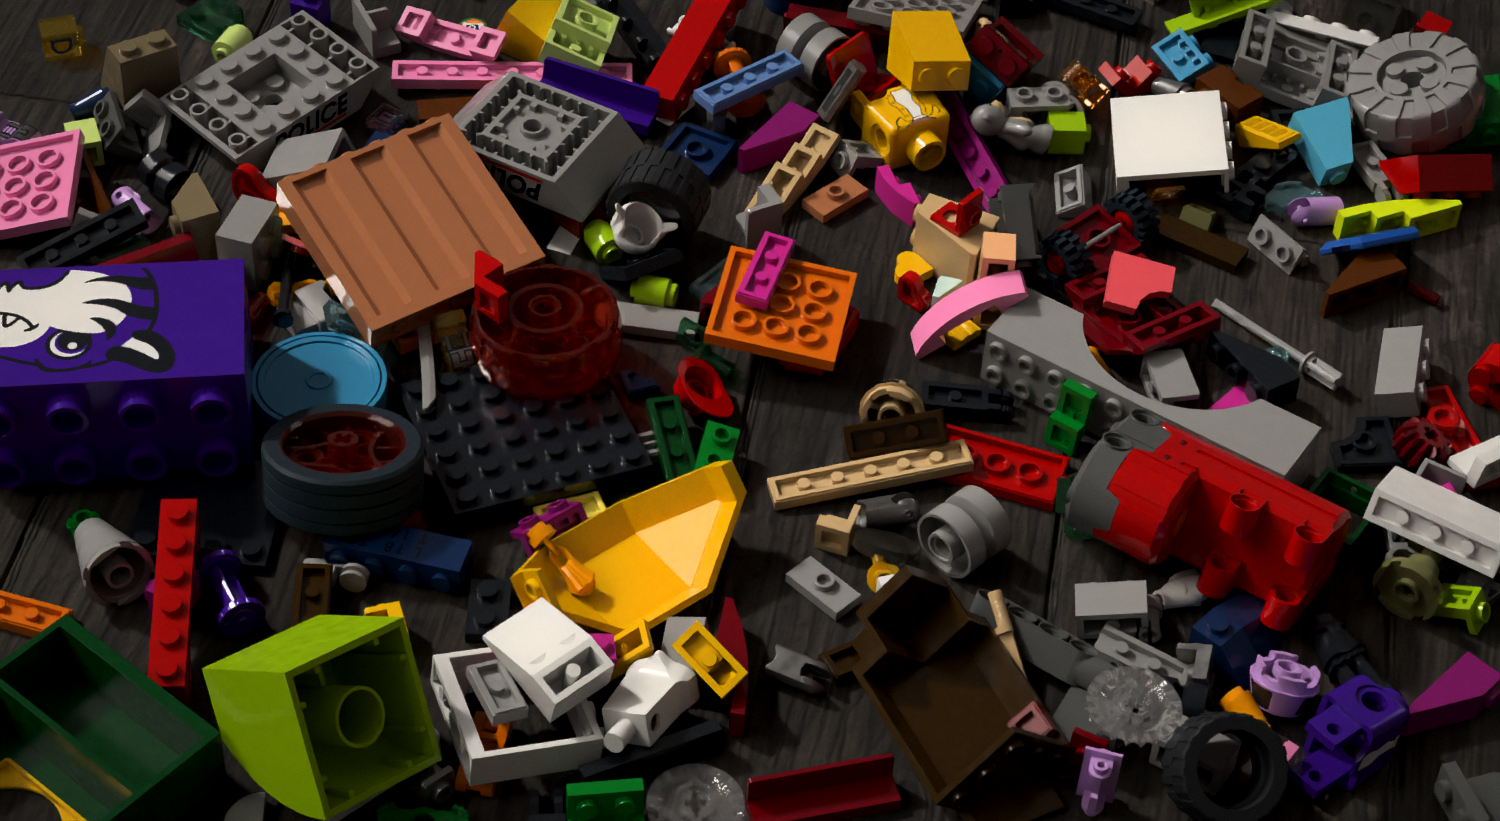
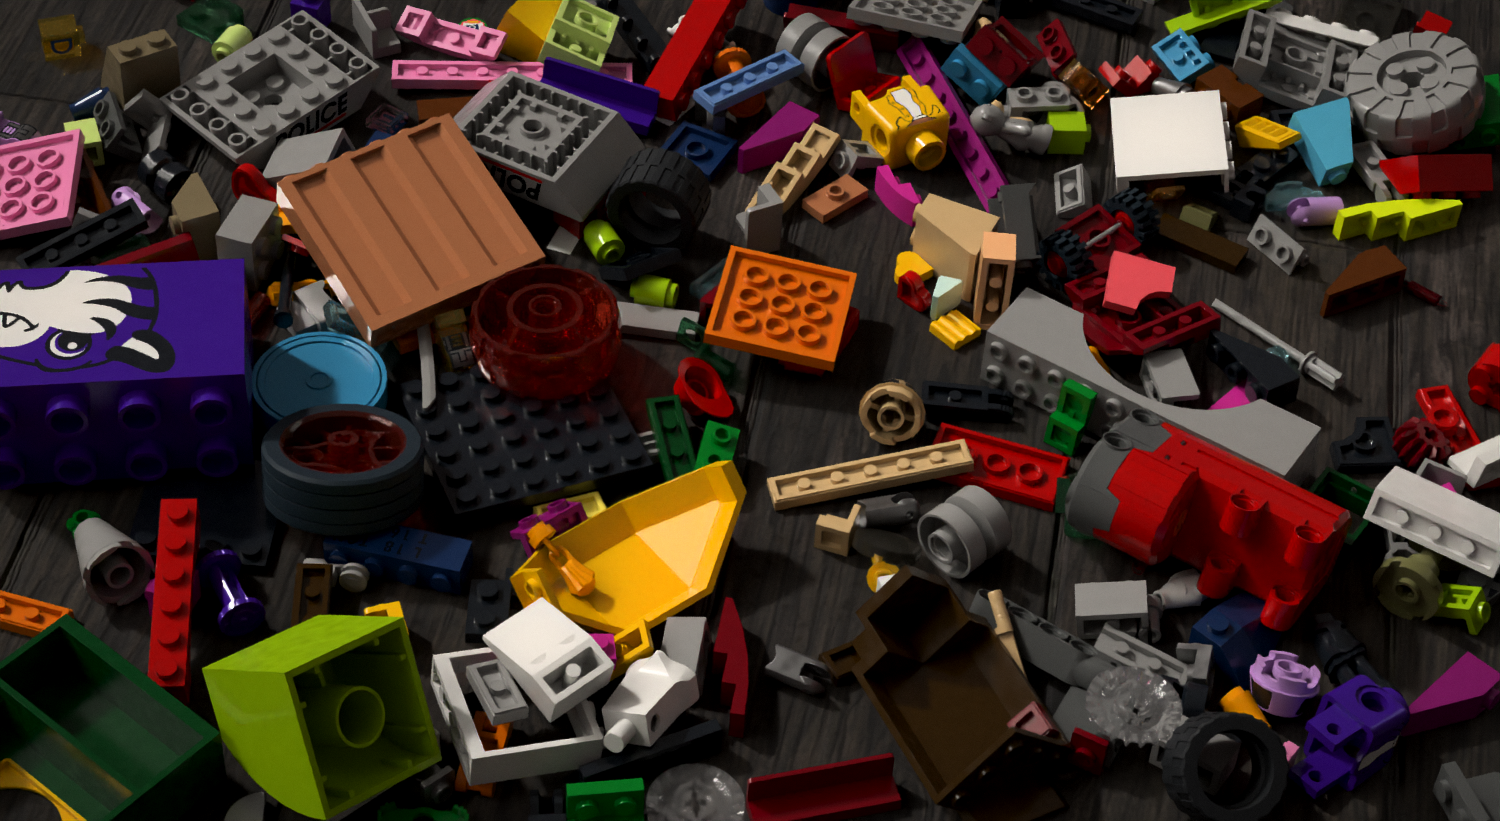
red slope [474,250,509,324] -> none
white hair [610,201,678,255] -> none
dark blue tile [618,370,660,402] -> none
yellow slope [671,620,749,699] -> none
dark pink tile [735,231,796,311] -> none
light grey plate [785,556,861,621] -> none
flat silver slope [817,58,867,123] -> none
dark brown tile [843,408,950,460] -> none
yellow slope [886,11,971,91] -> none
bright pink slope [910,270,1029,359] -> none
red bracket [930,188,984,238] -> none
lavender hinge [1076,746,1123,816] -> none
blue tile [1319,226,1420,256] -> none
light grey brick [1374,325,1433,418] -> none
none -> dark red bracket [1036,18,1083,89]

